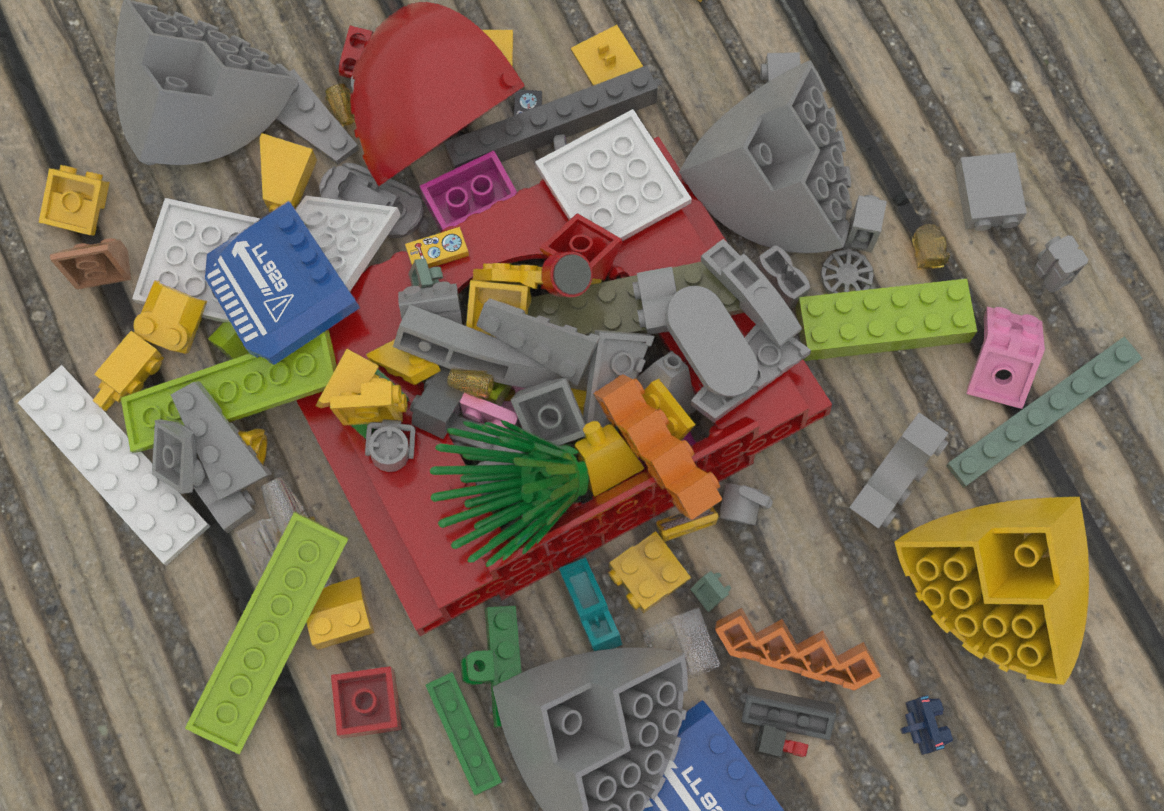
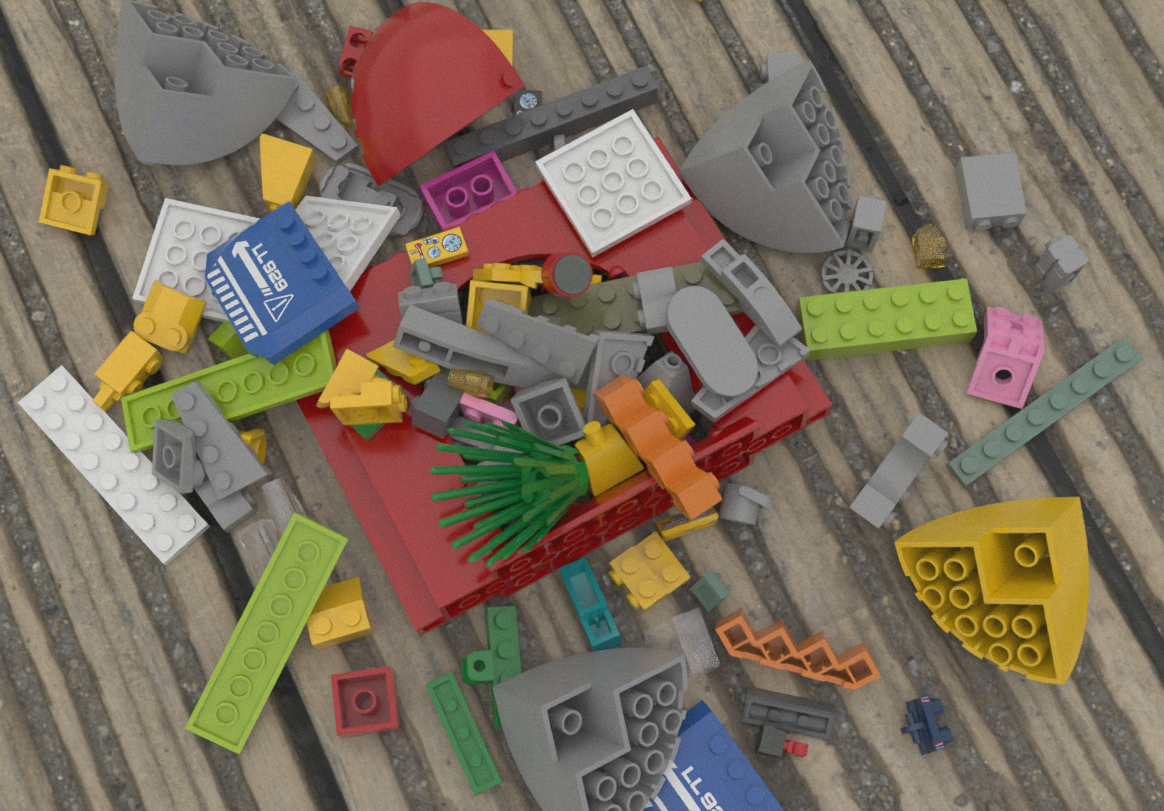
nougat slope [50,238,131,290] -> none
light grey piece [365,419,416,472] -> none
red slope [540,213,622,280] -> none
yellow piece [571,25,643,86] -> none
light grey brick [757,245,810,310] -> none

